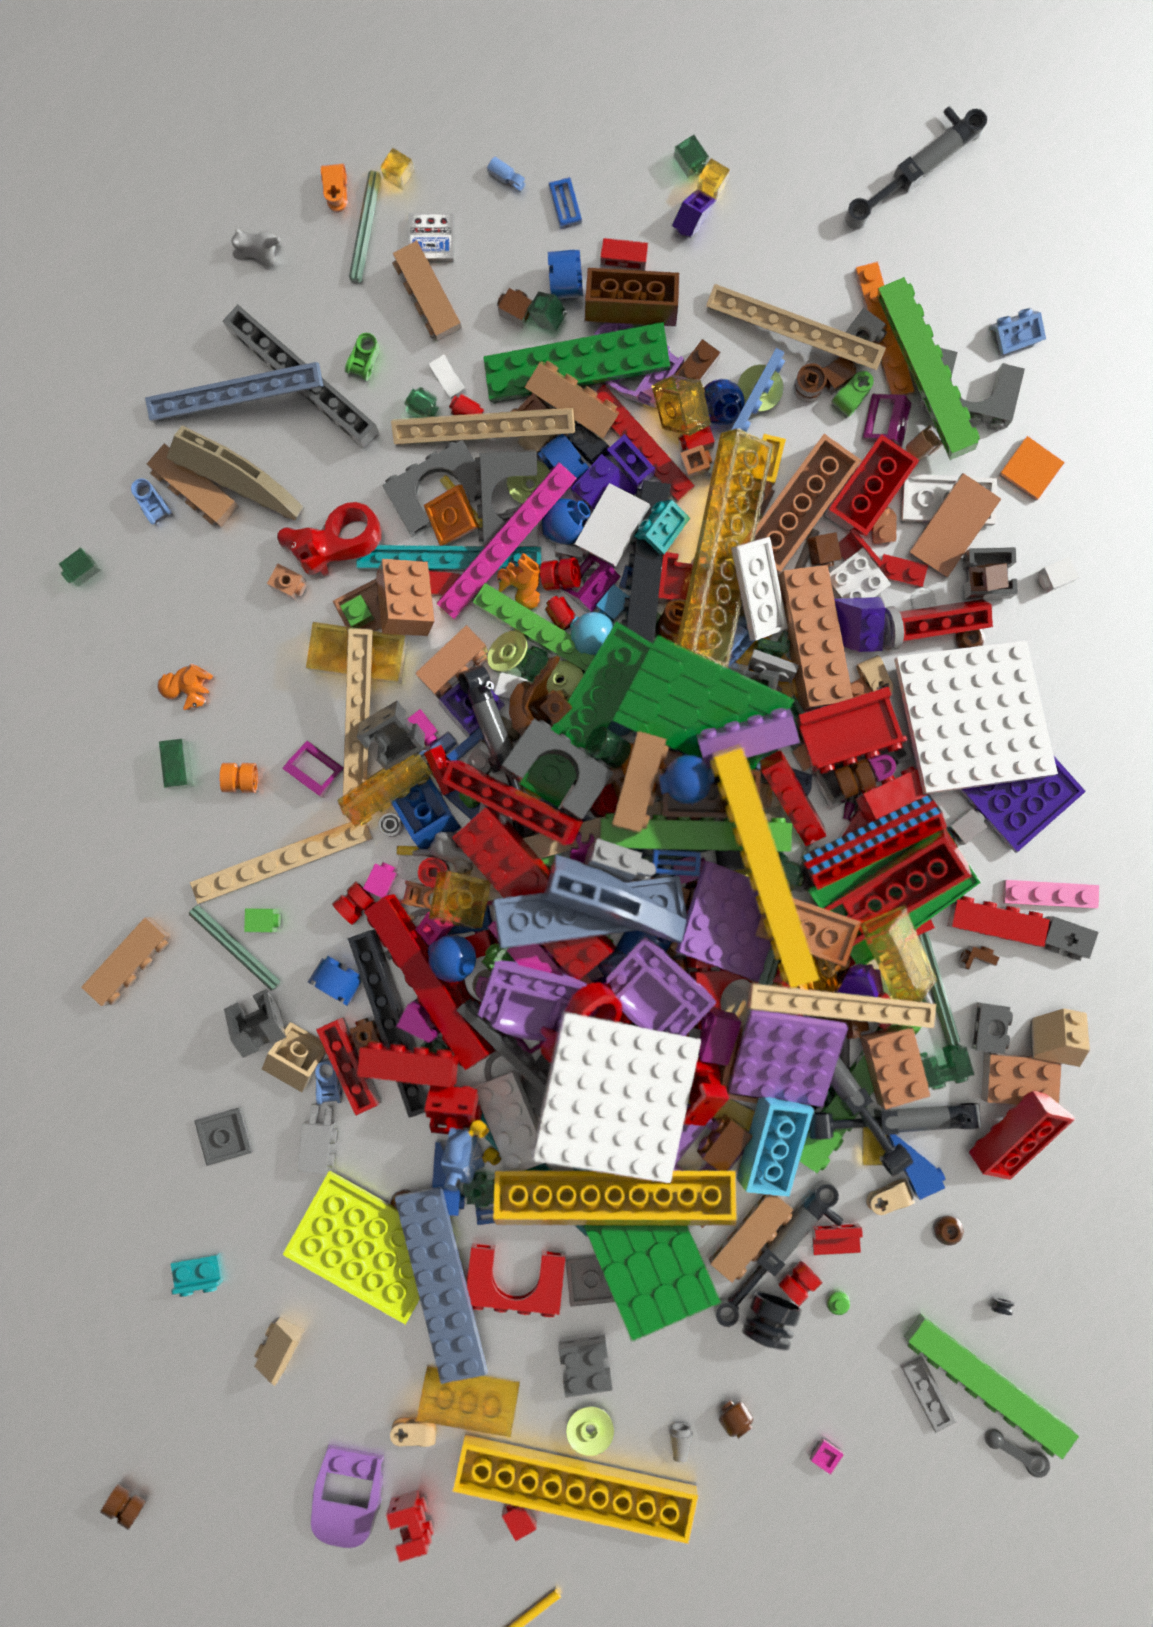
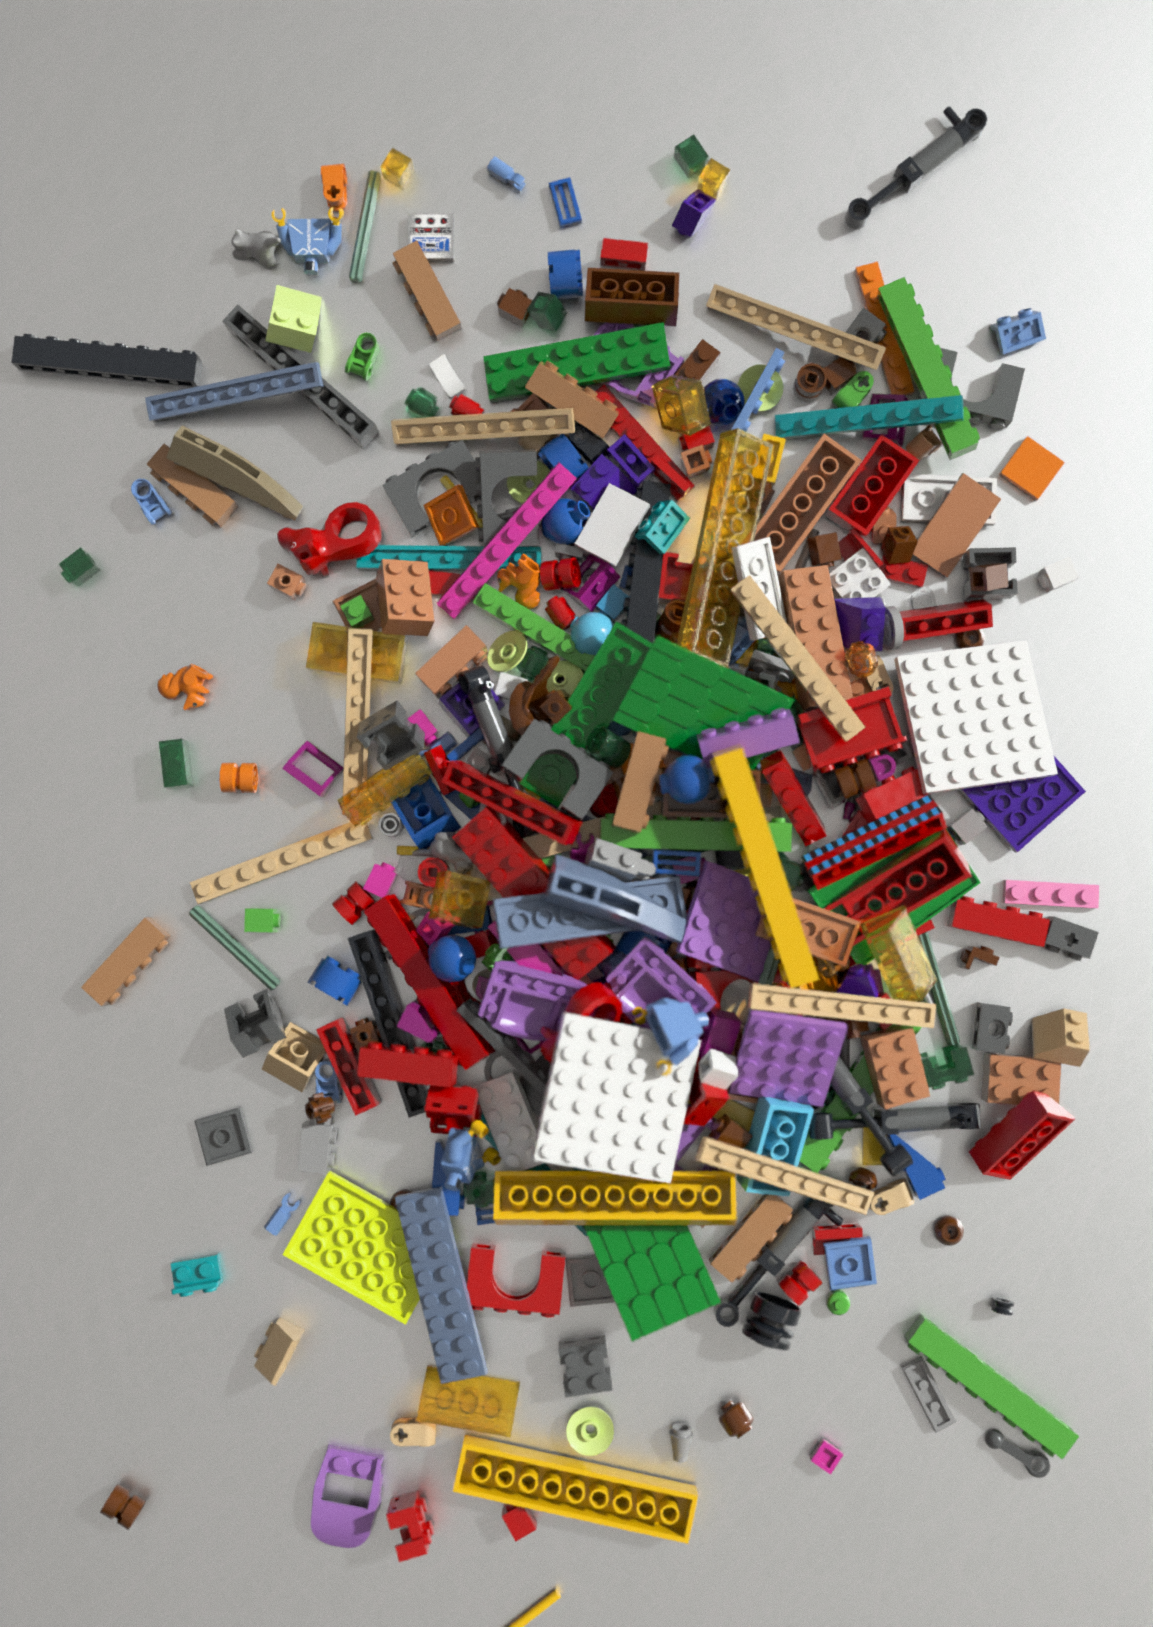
none -> black brick [11,334,202,388]
none -> medium blue bar [264,1193,301,1236]
none -> yellowish green slope [265,285,322,353]
none -> medium blue torso [272,207,344,275]
none -> reddish brown gear [305,1092,335,1124]
none -> medium blue torso [632,998,709,1077]
none -> red tile [651,455,690,498]
none -> tan tile [695,1136,874,1215]
none -> white brick [698,1049,738,1090]
none -> tan plate [730,575,865,742]
none -> teal plate [775,395,964,439]
none -> medium blue tile [823,1236,877,1290]
none -> clear orange head [845,641,878,678]
none -> reddish brown plate [849,1167,877,1190]
none -> reddish brown brick [881,526,918,564]

